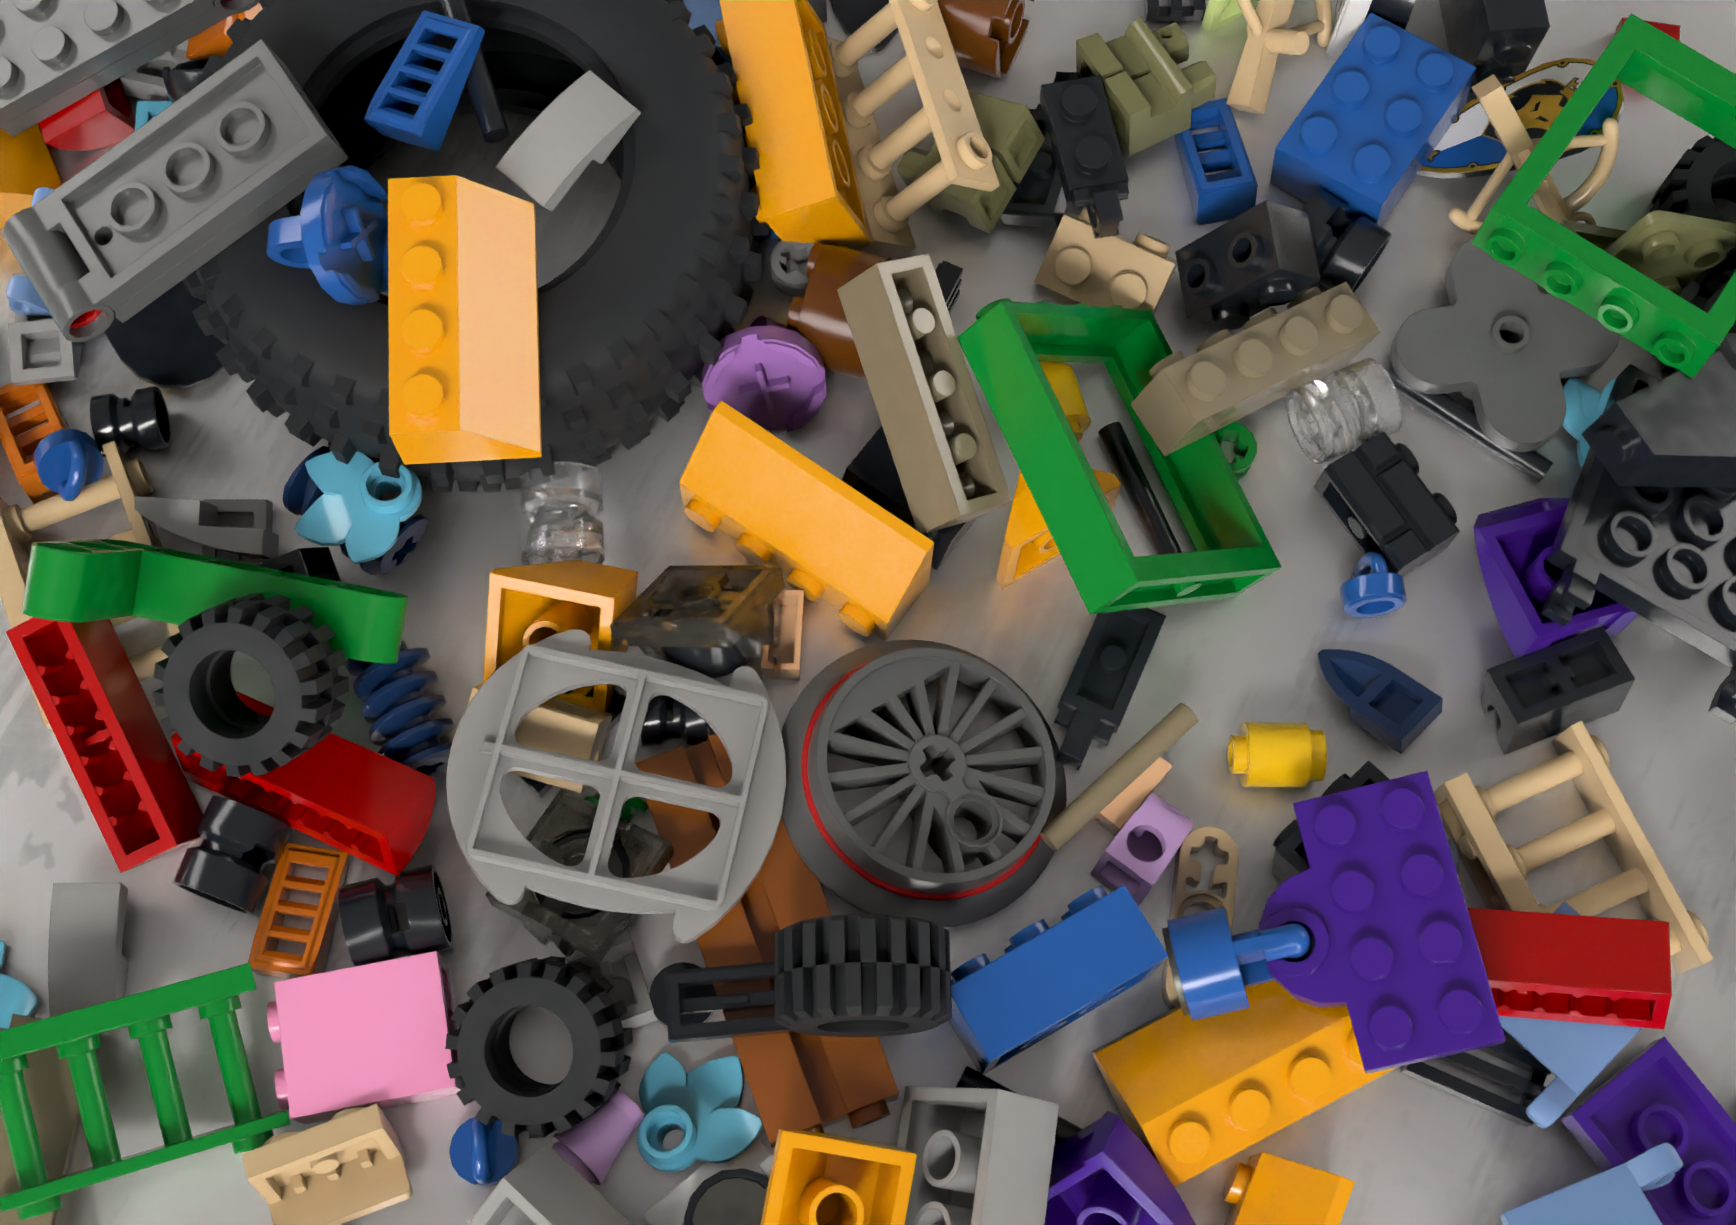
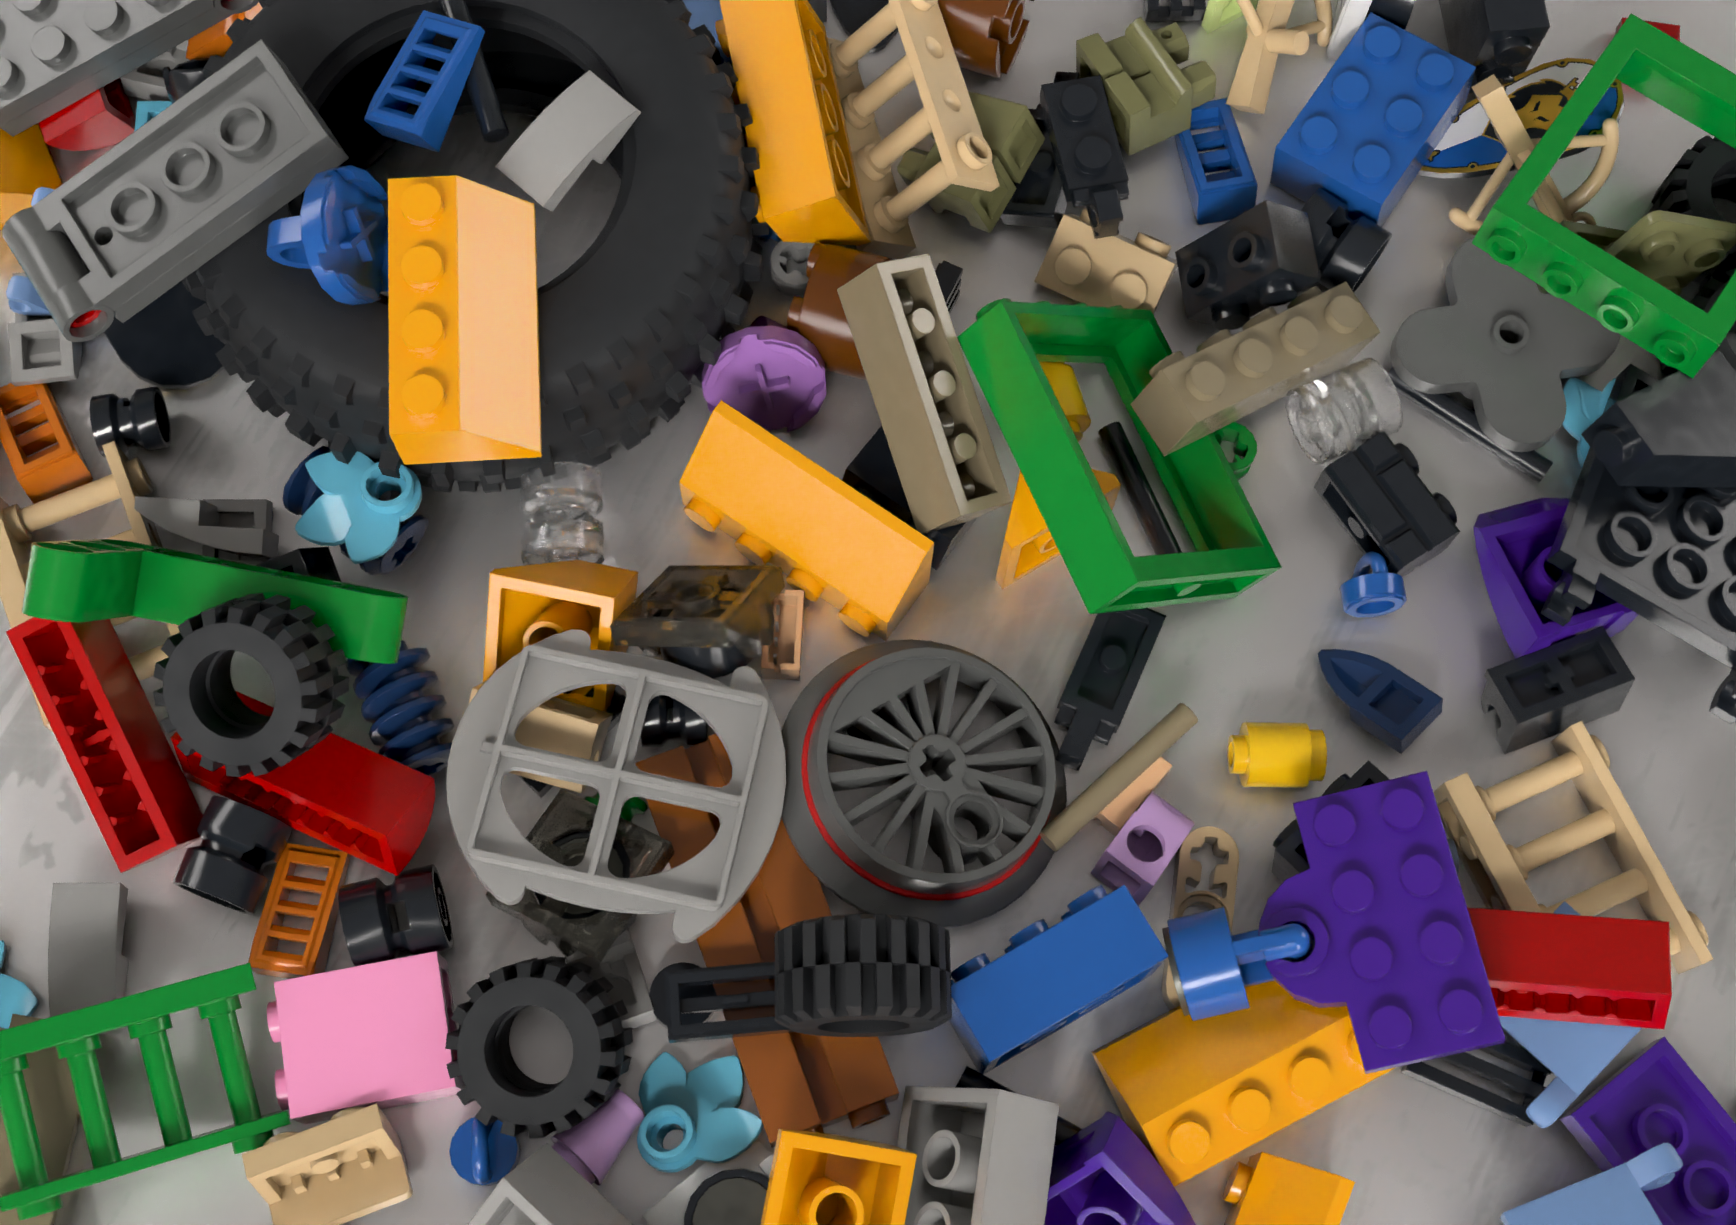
blue tile [34,429,104,501] -> none

